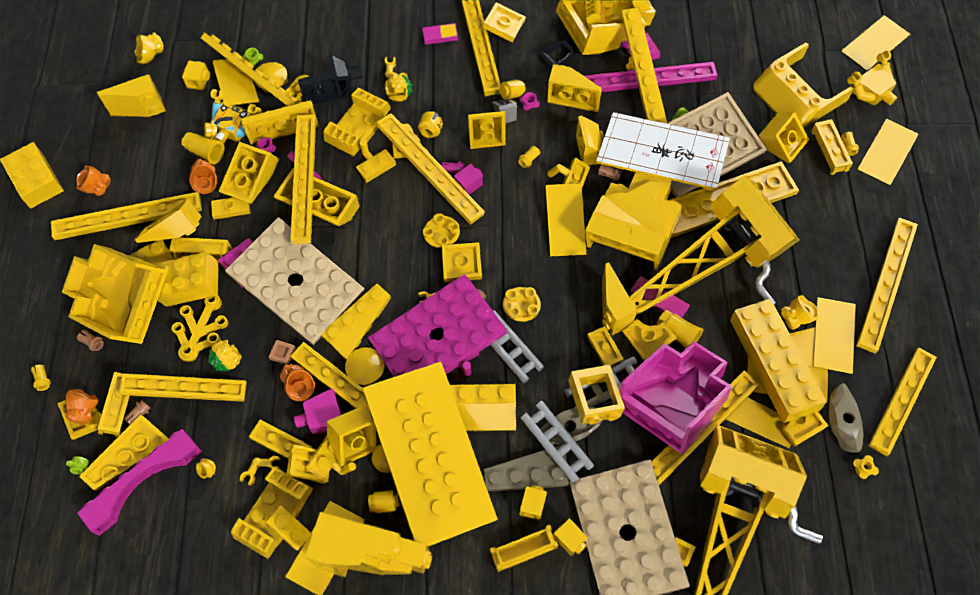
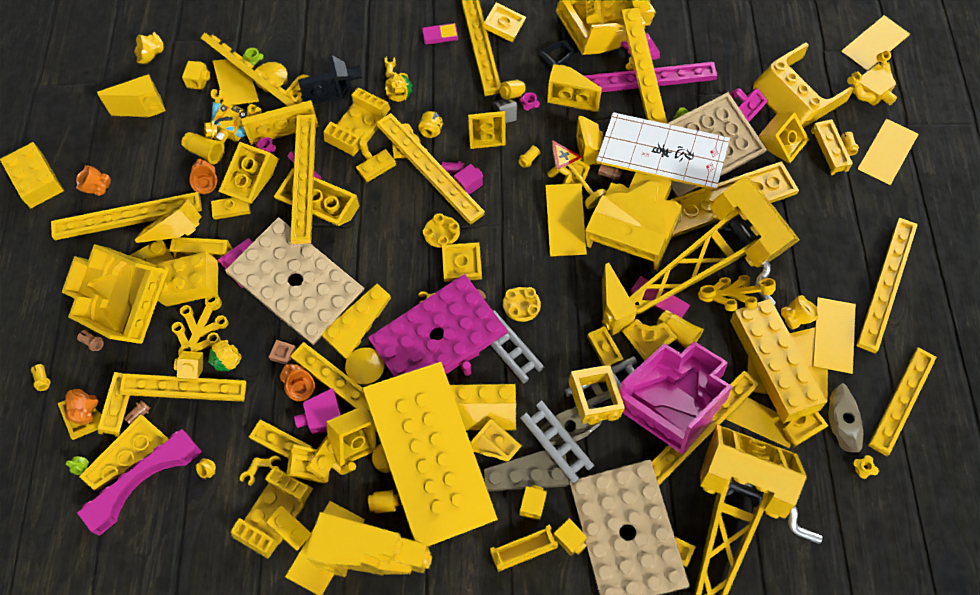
none -> yellow brick [174,351,203,379]
none -> yellow wing [470,418,522,462]
none -> yellow piece [551,140,606,209]
none -> yellow plant [698,275,776,311]
none -> dark pink plate [729,88,768,122]

